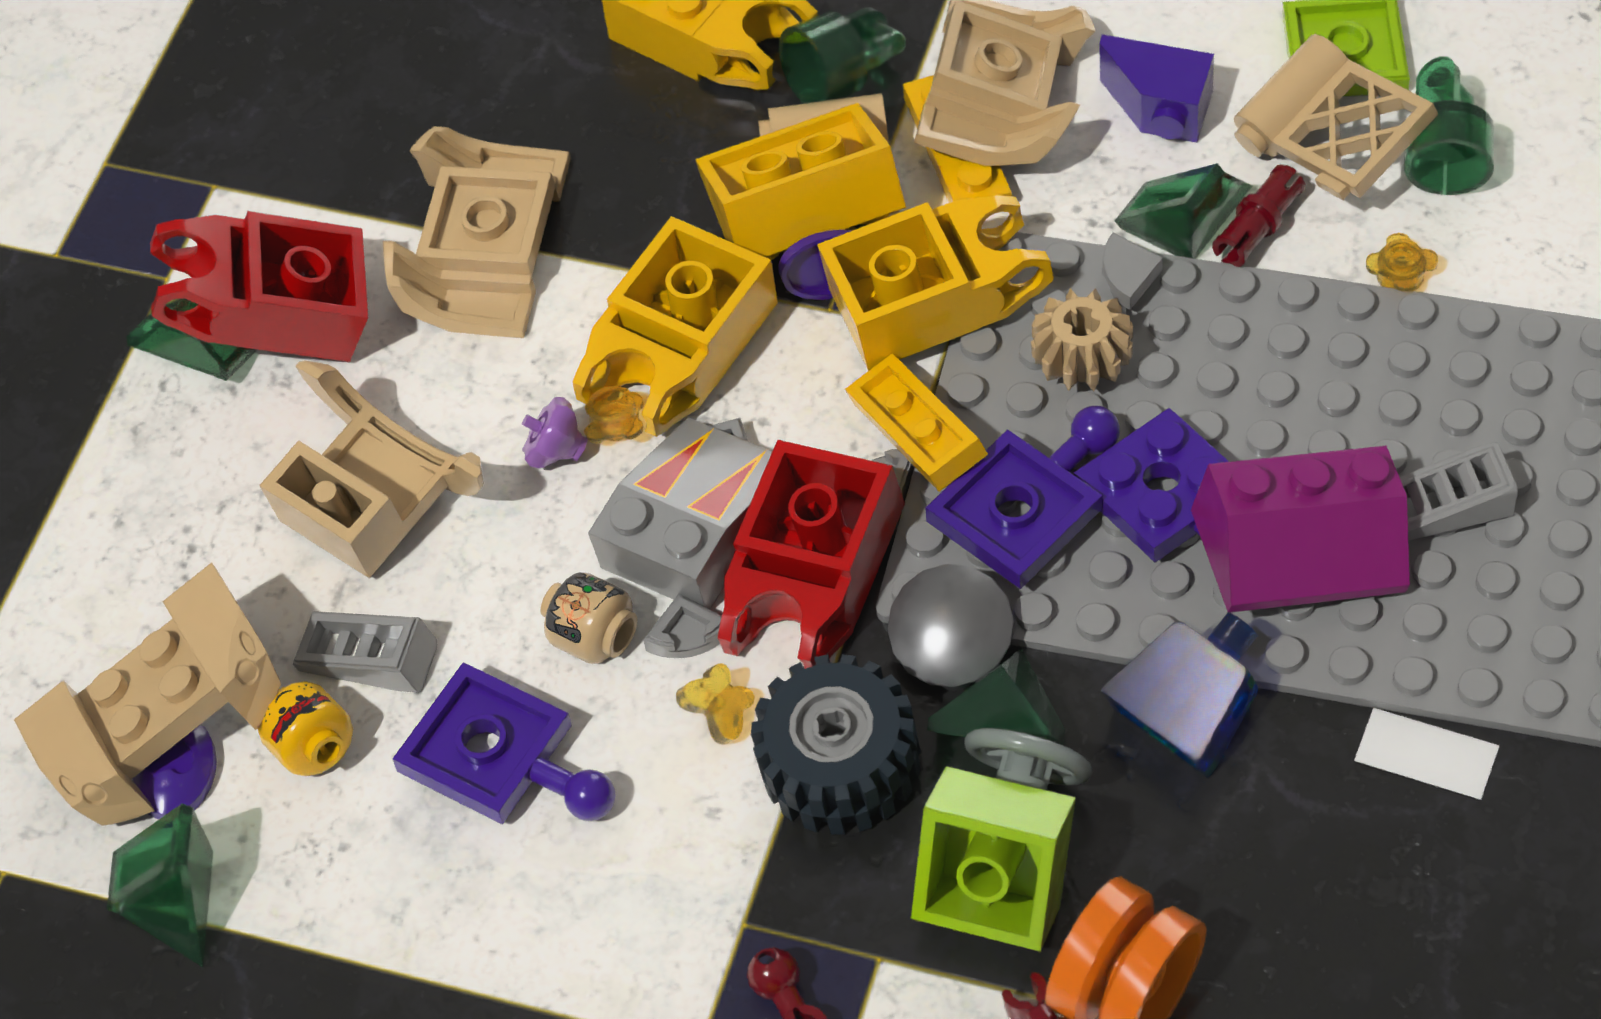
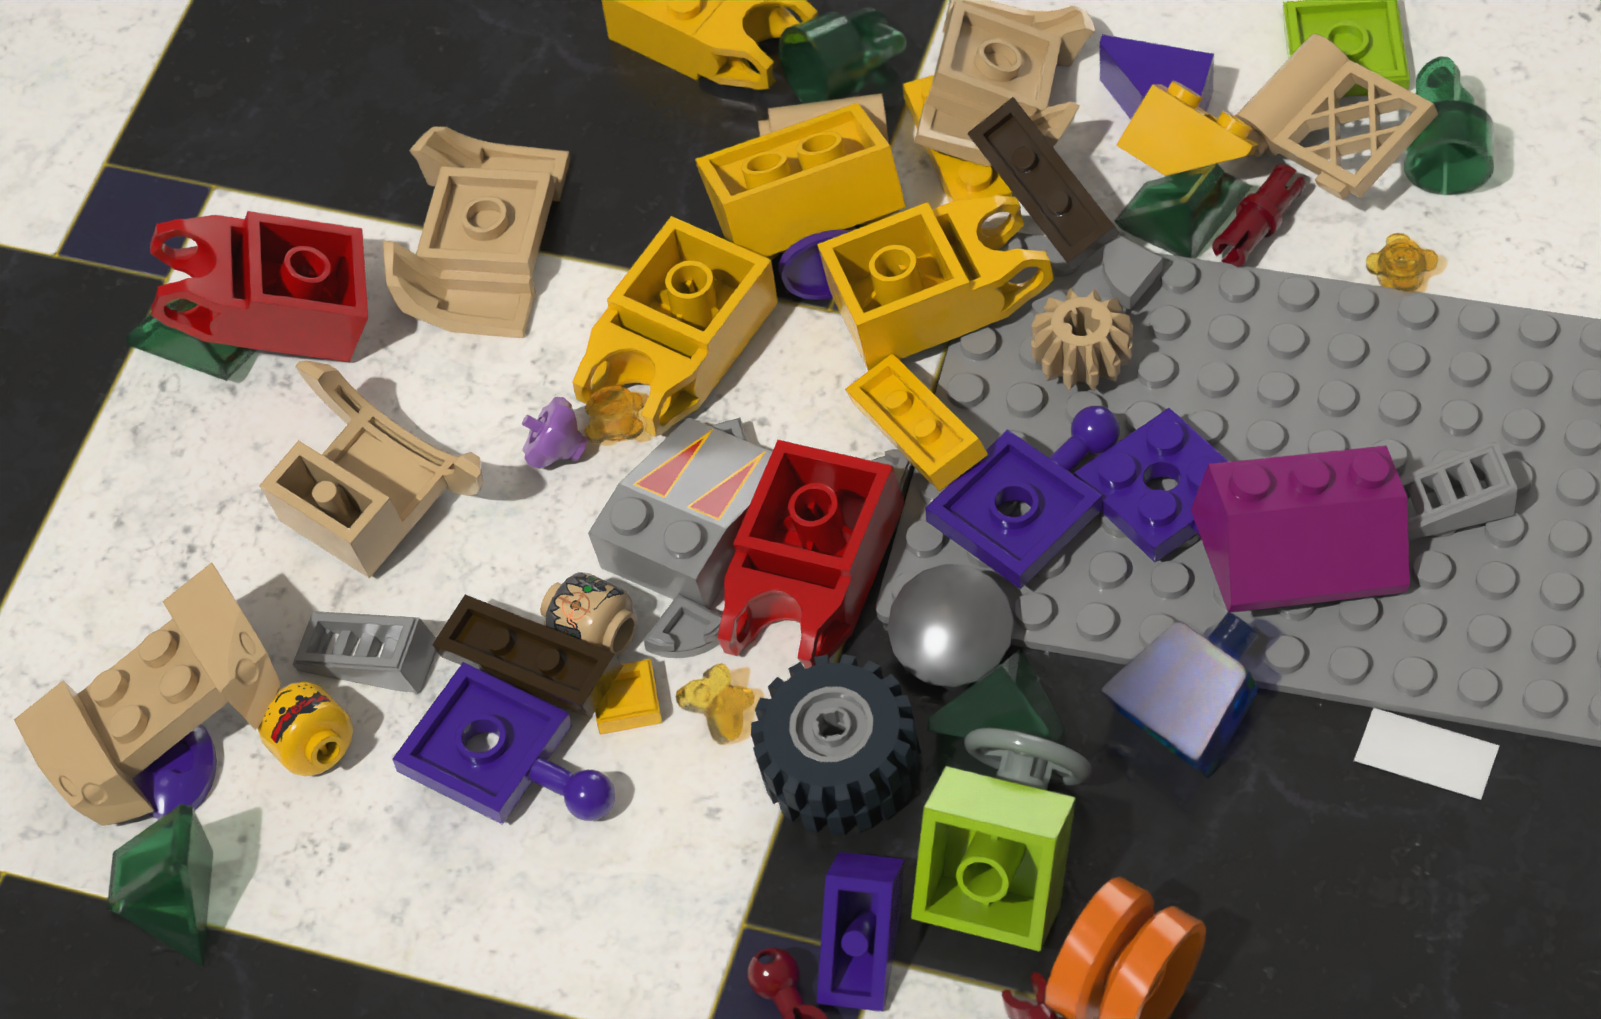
none -> dark brown plate [432,594,623,718]
none -> yellow tile [595,659,662,735]
none -> dark purple slope [817,852,905,1012]
none -> dark brown plate [967,97,1120,269]
none -> yellow slope [1116,80,1260,176]

